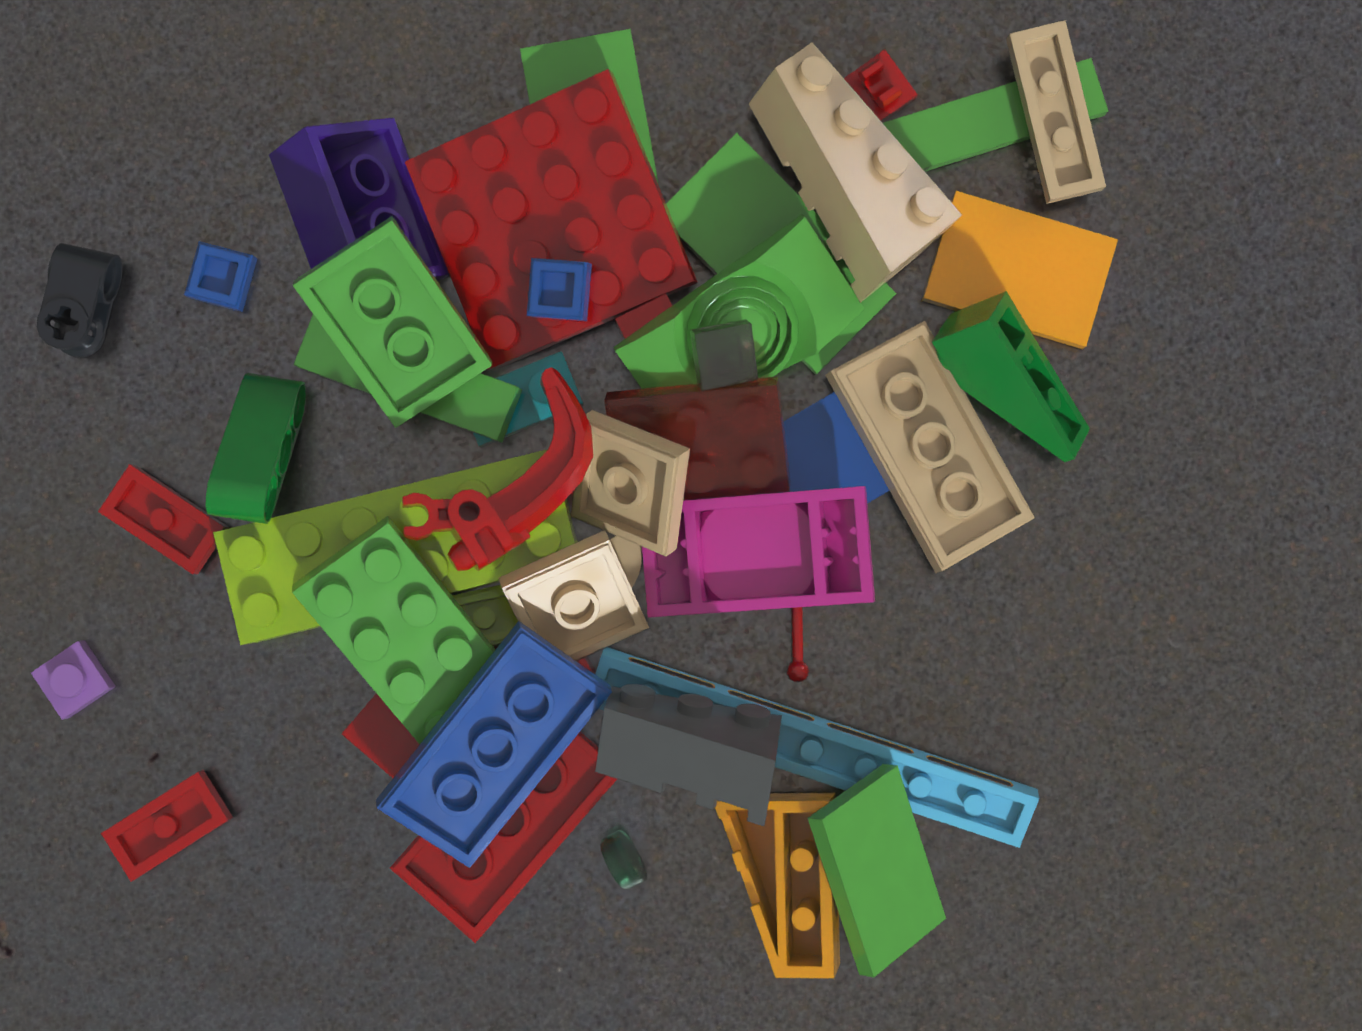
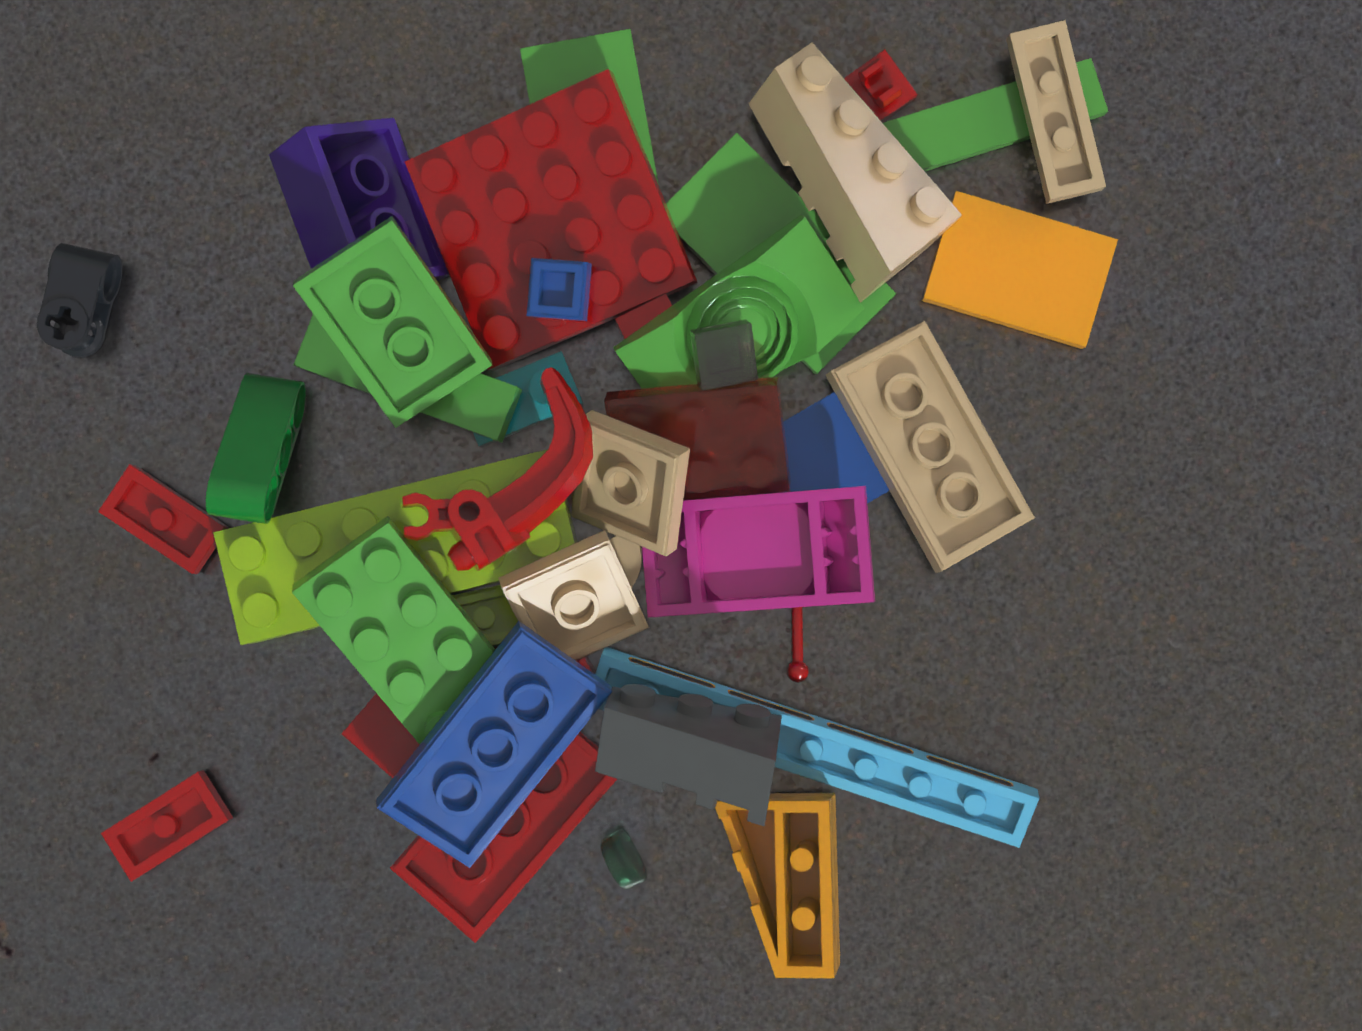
medium lavender plate [31,640,116,720] -> none
blue tile [184,241,257,312] -> none
bright green tile [807,764,946,977] -> none
green slope [932,291,1090,462] -> none

